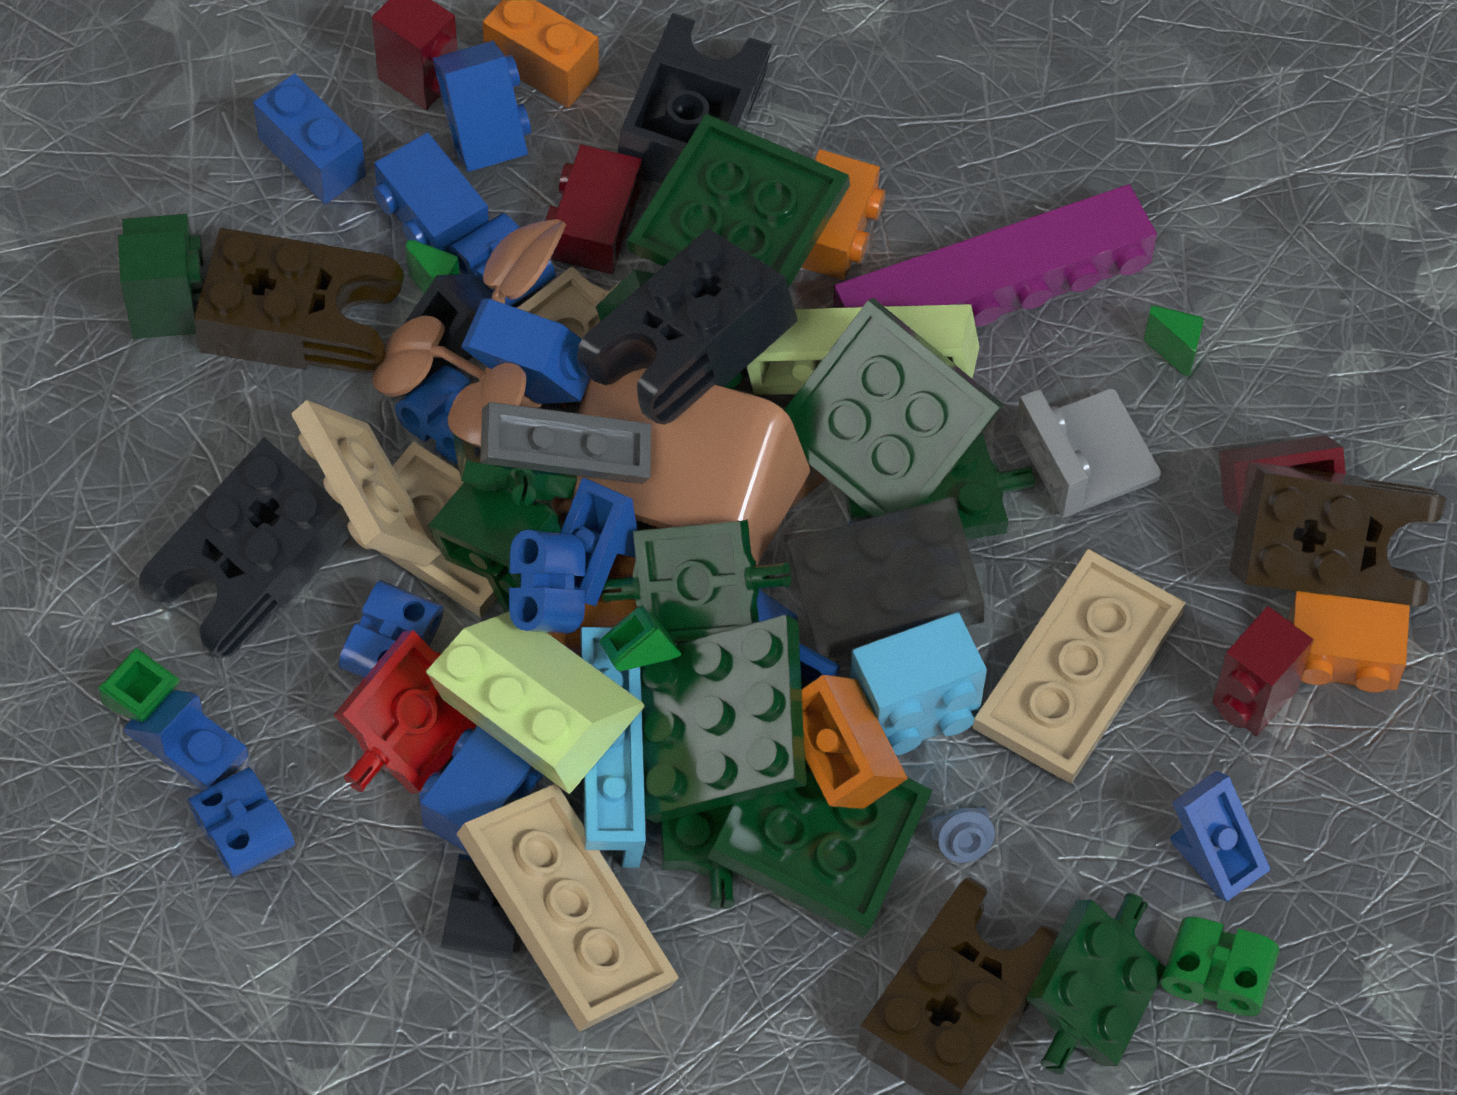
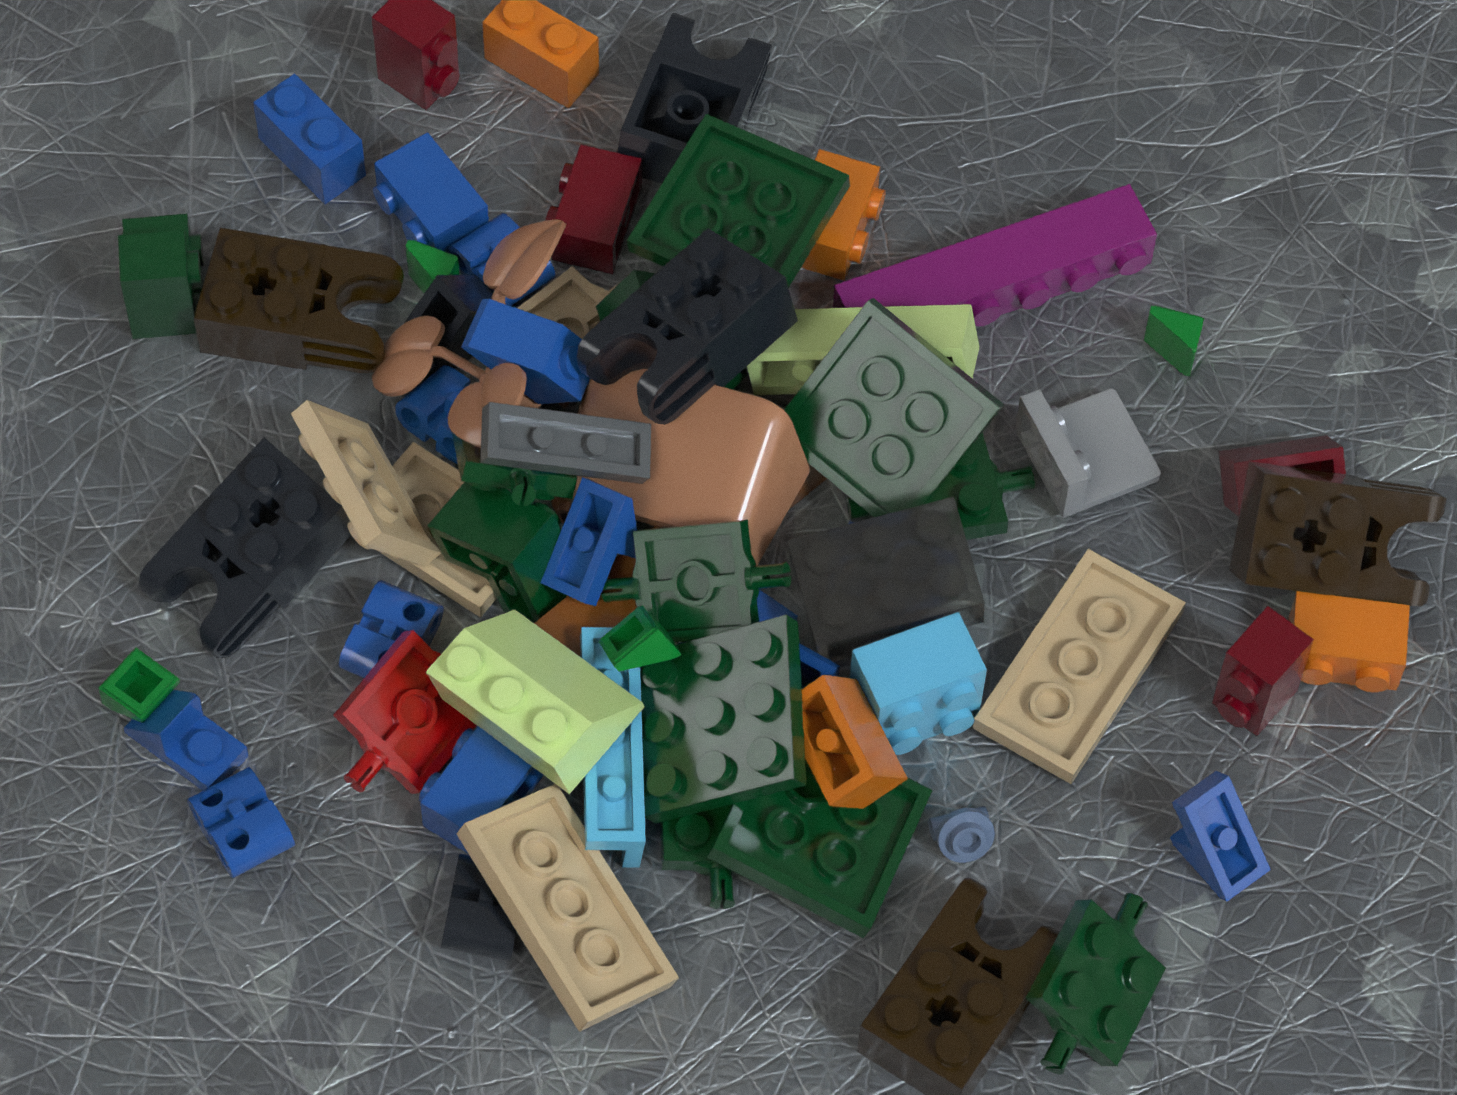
blue brick [432,41,531,172] -> none
blue piece [509,530,585,634] -> none
green piece [1160,917,1280,1016] -> none

